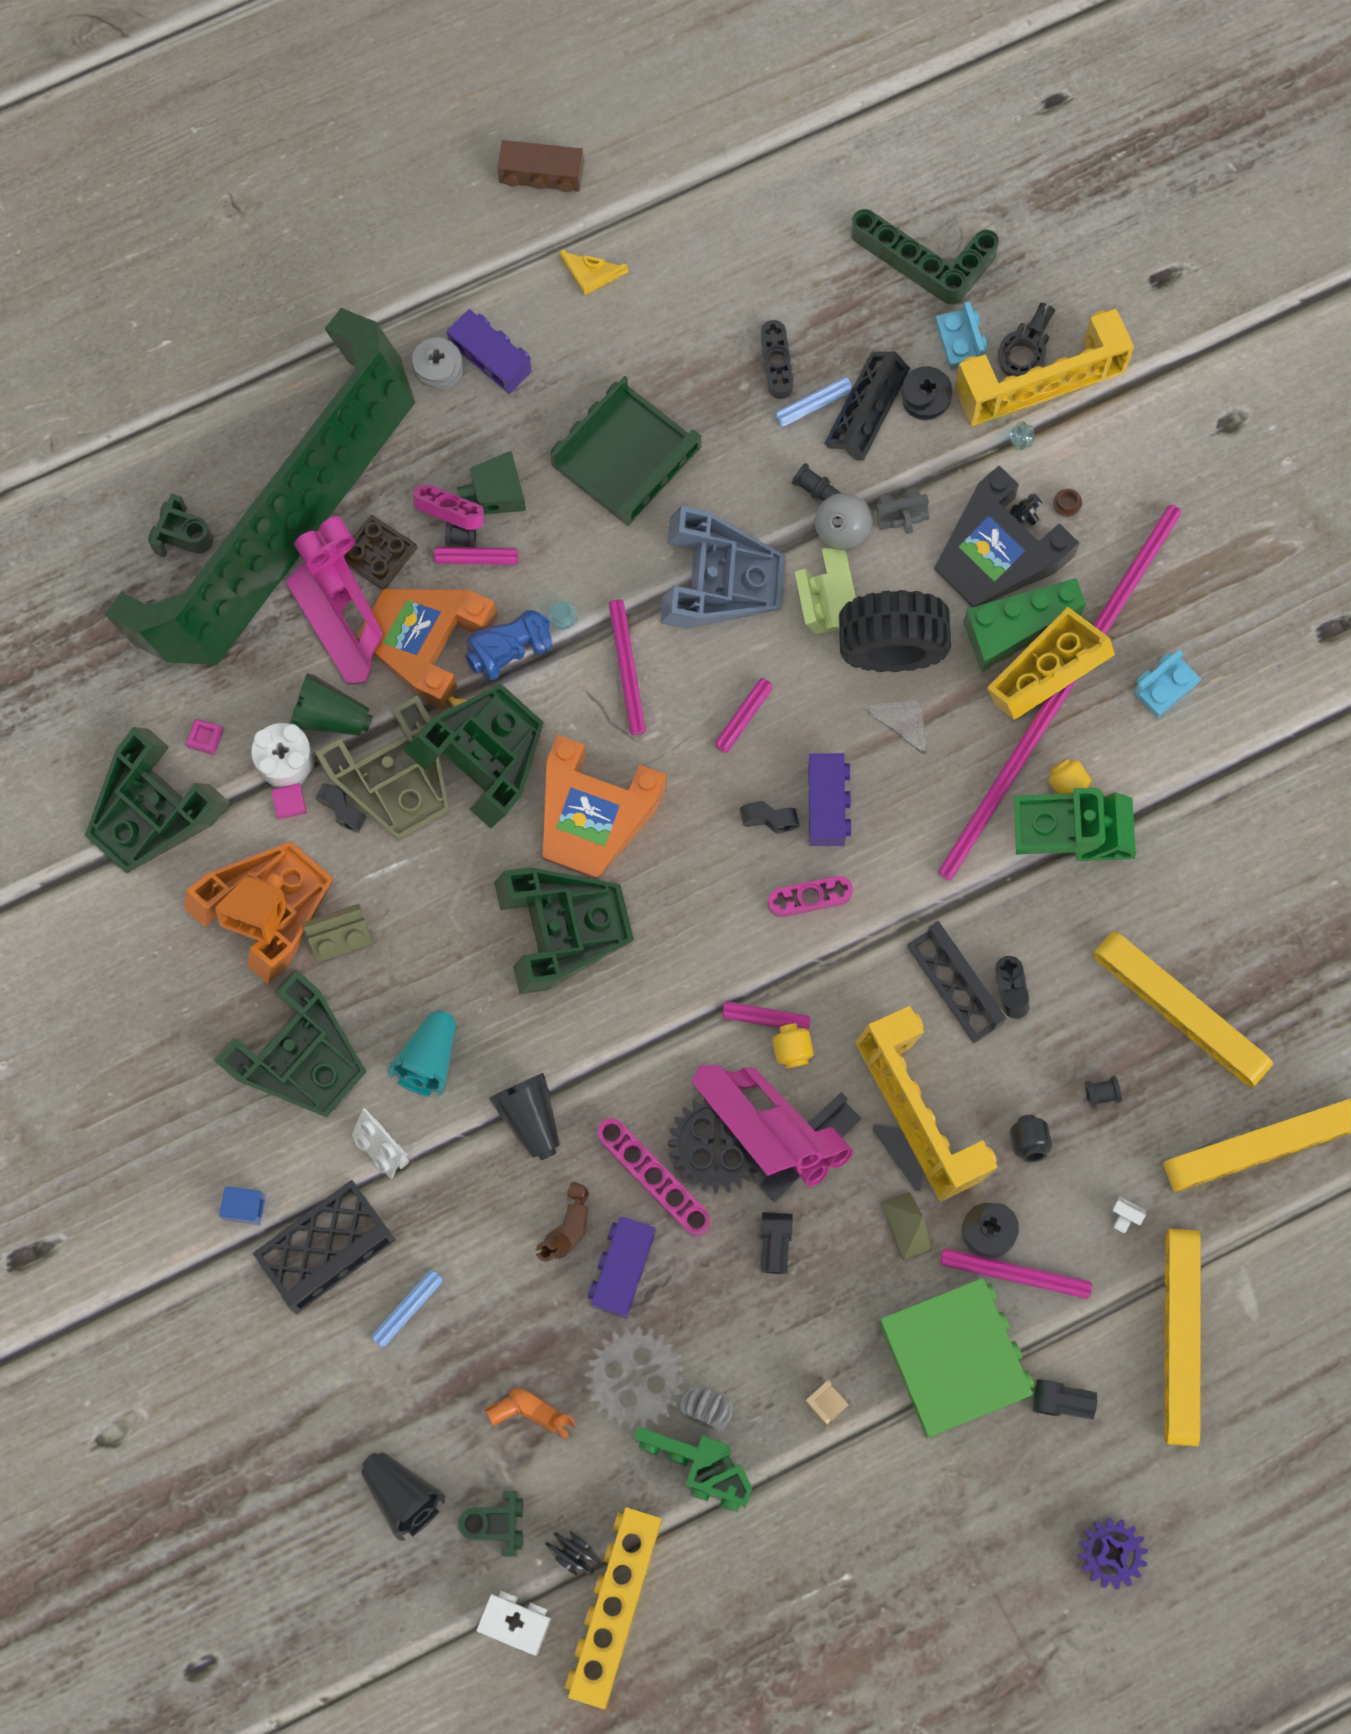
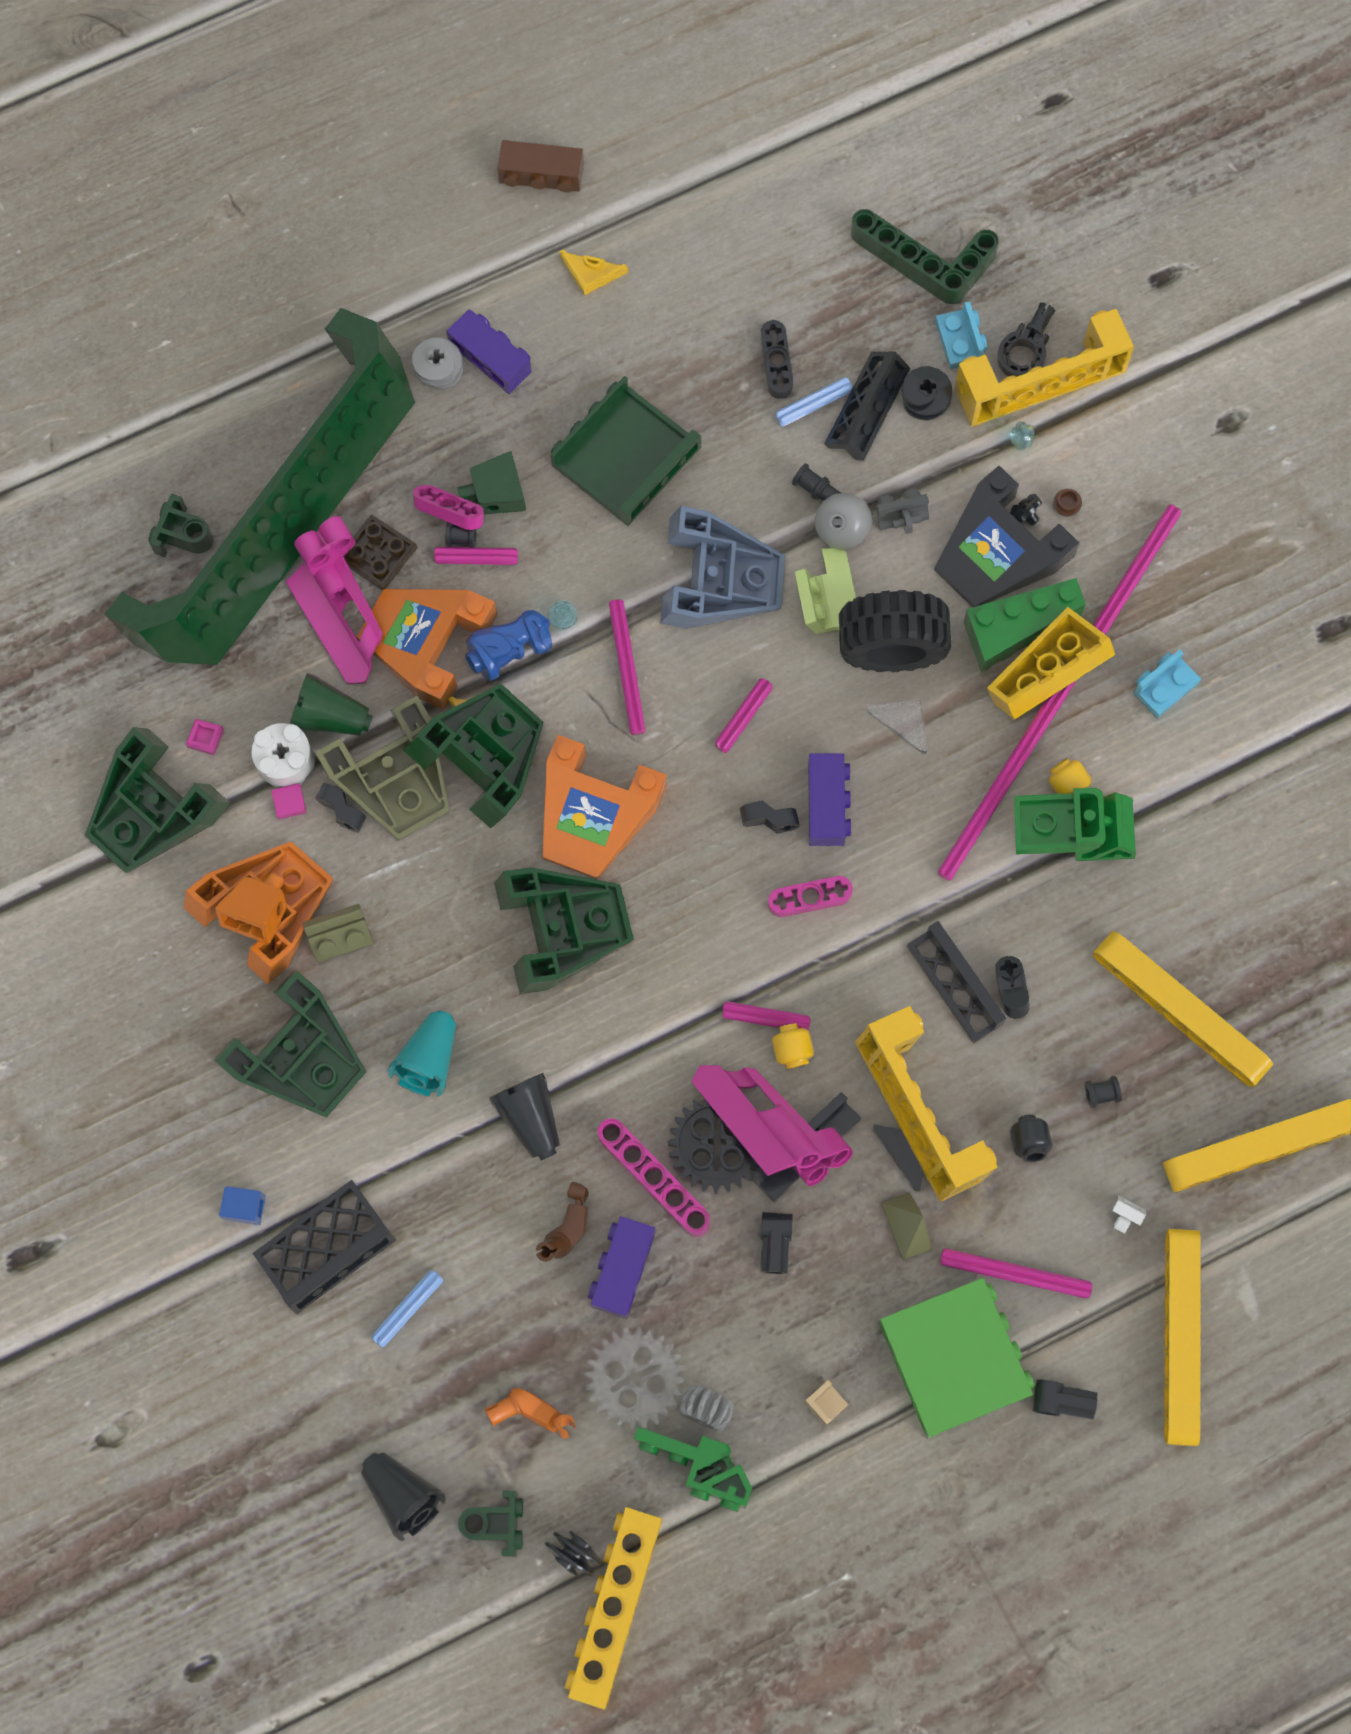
white hinge [352,1108,409,1179] -> none
white brick [476,1591,552,1656] -> none
black piece [962,1203,1019,1258] -> none
dark purple gear [1077,1518,1148,1589] -> none

